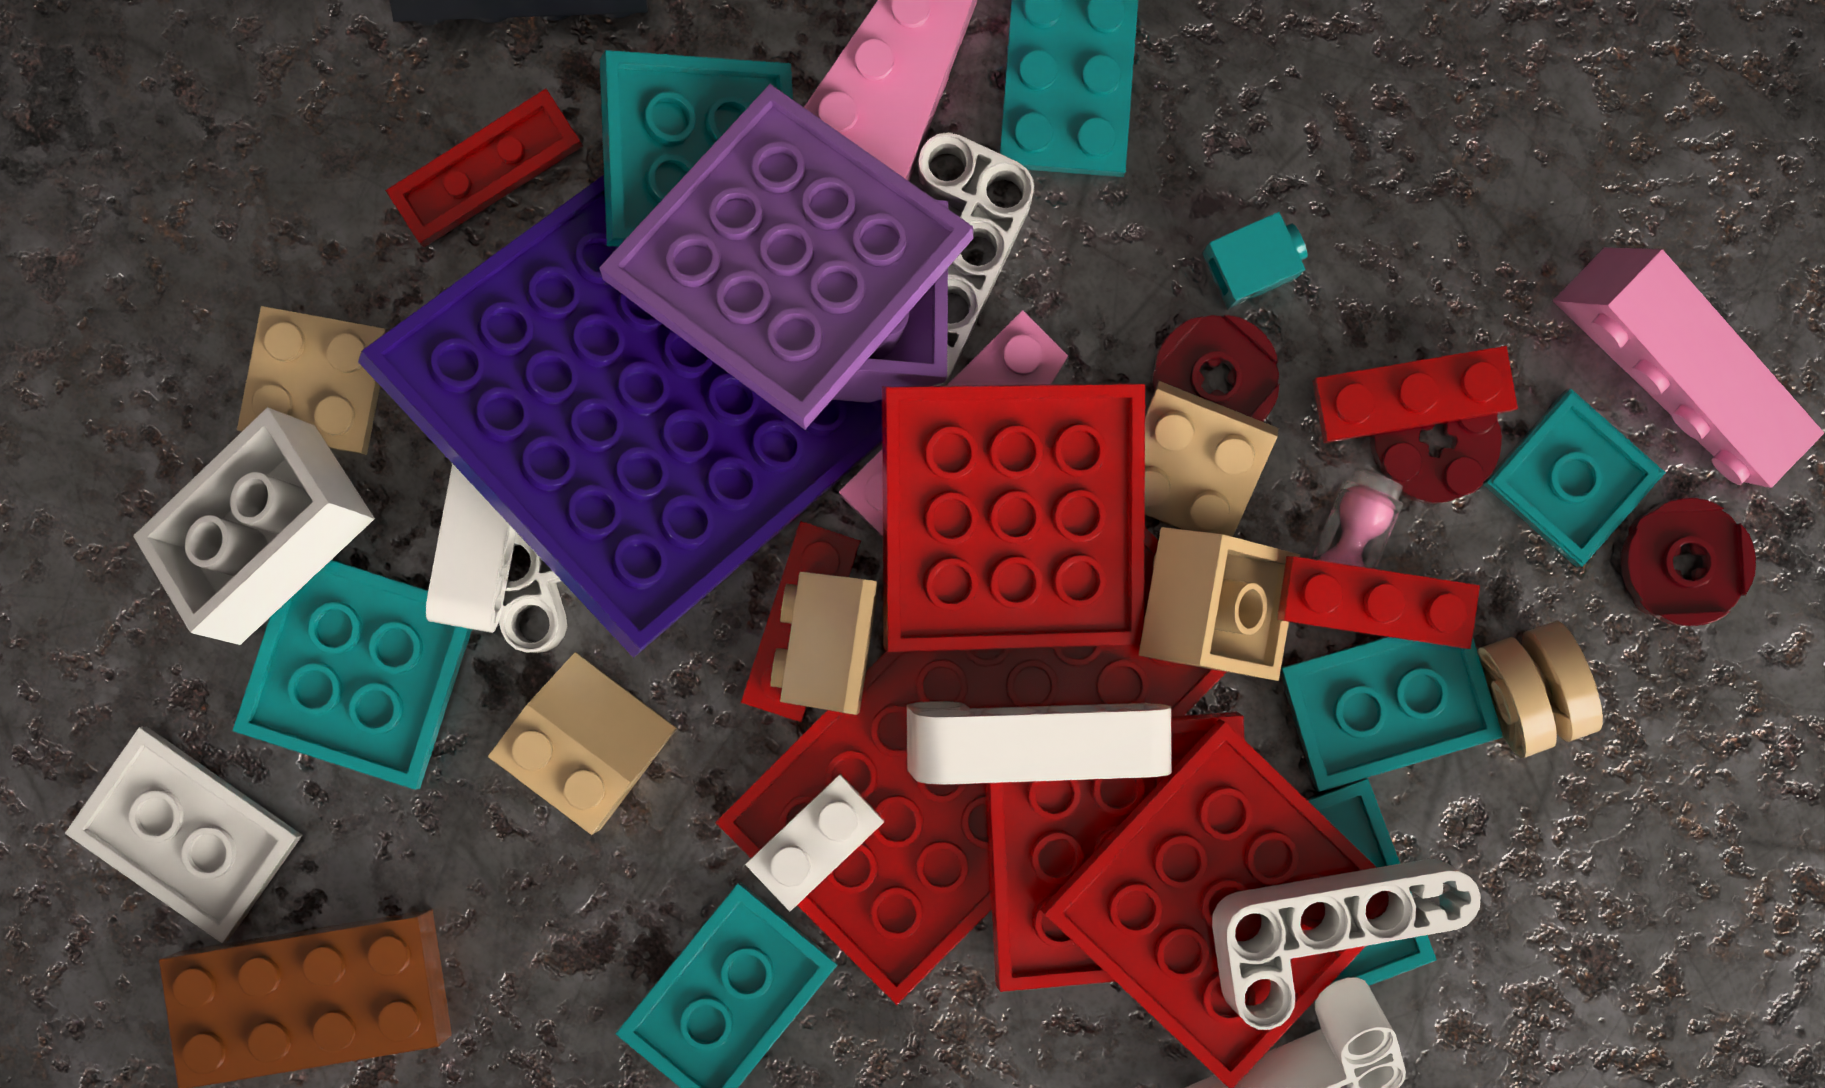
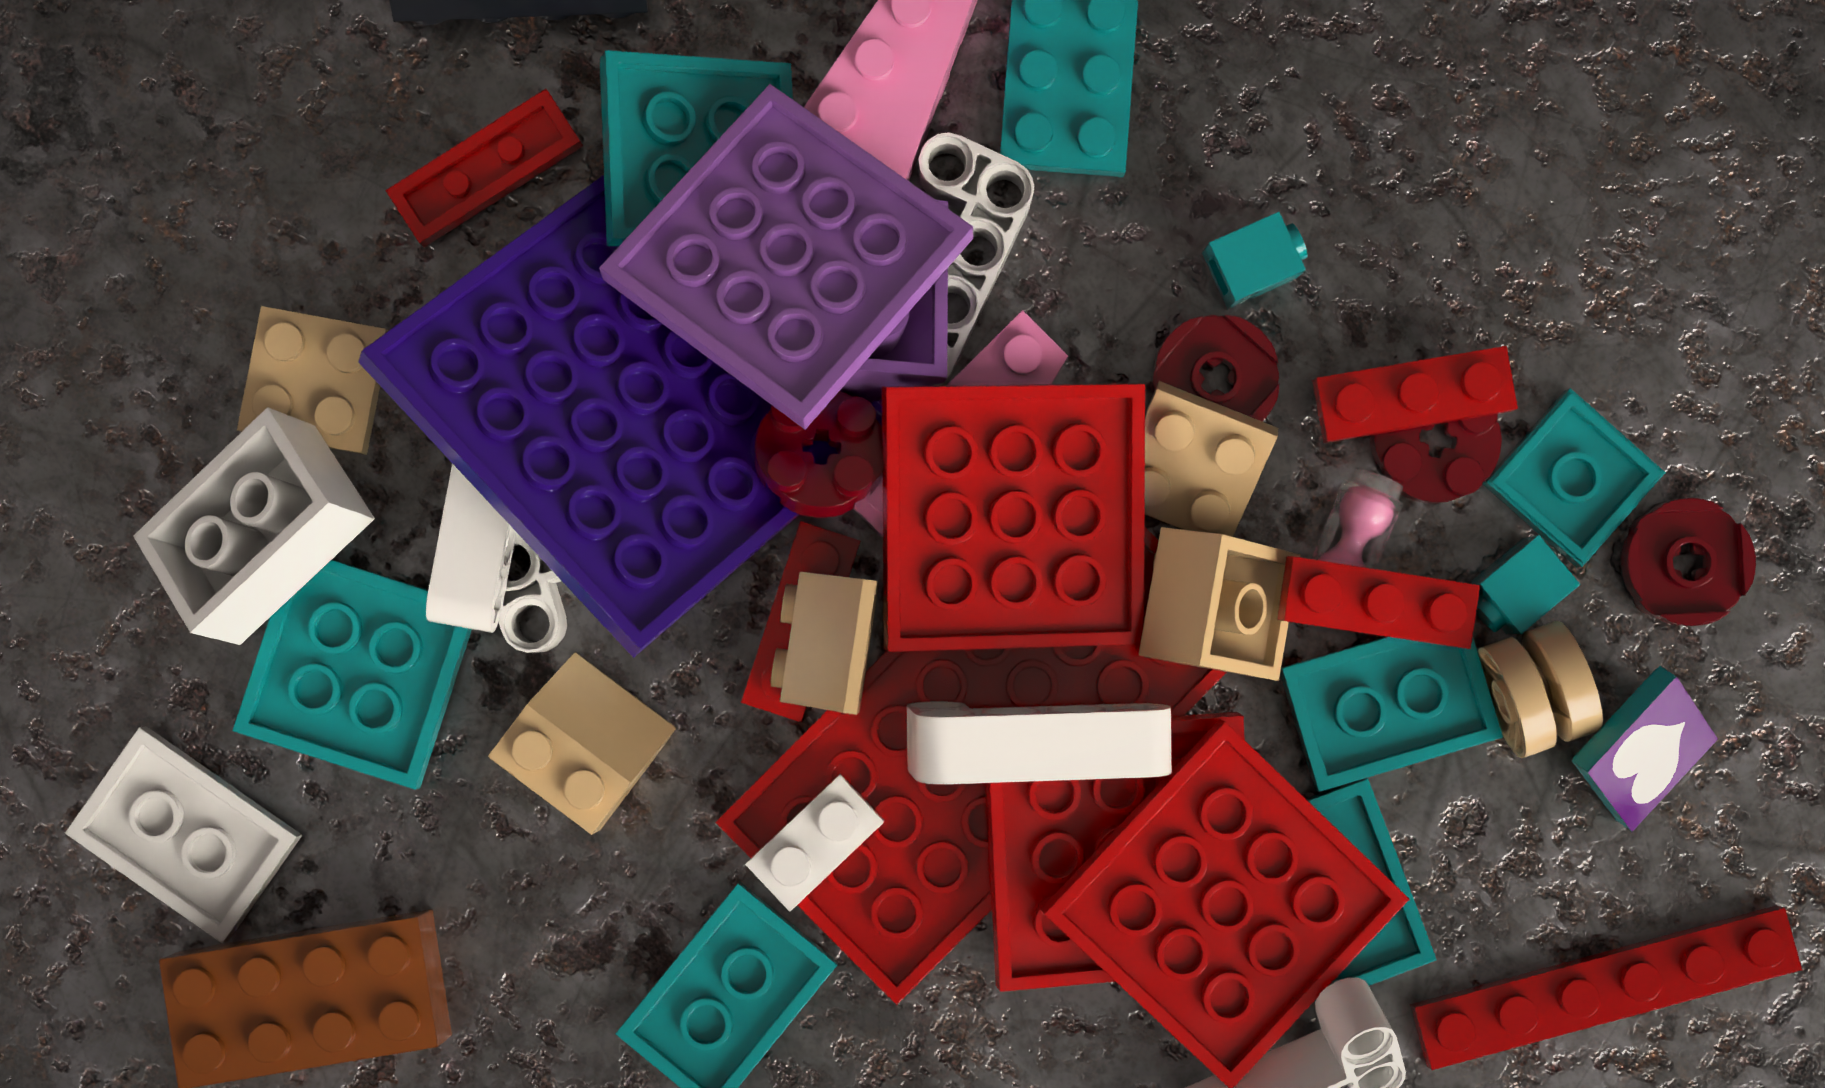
white beam [1212,859,1481,1030] -> none
bright pink wedge [1552,247,1824,488] -> none
none -> dark red plate [754,391,883,518]
none -> red plate [1410,905,1802,1070]
none -> teal brick [1469,535,1581,634]
none -> tile [1572,666,1718,832]

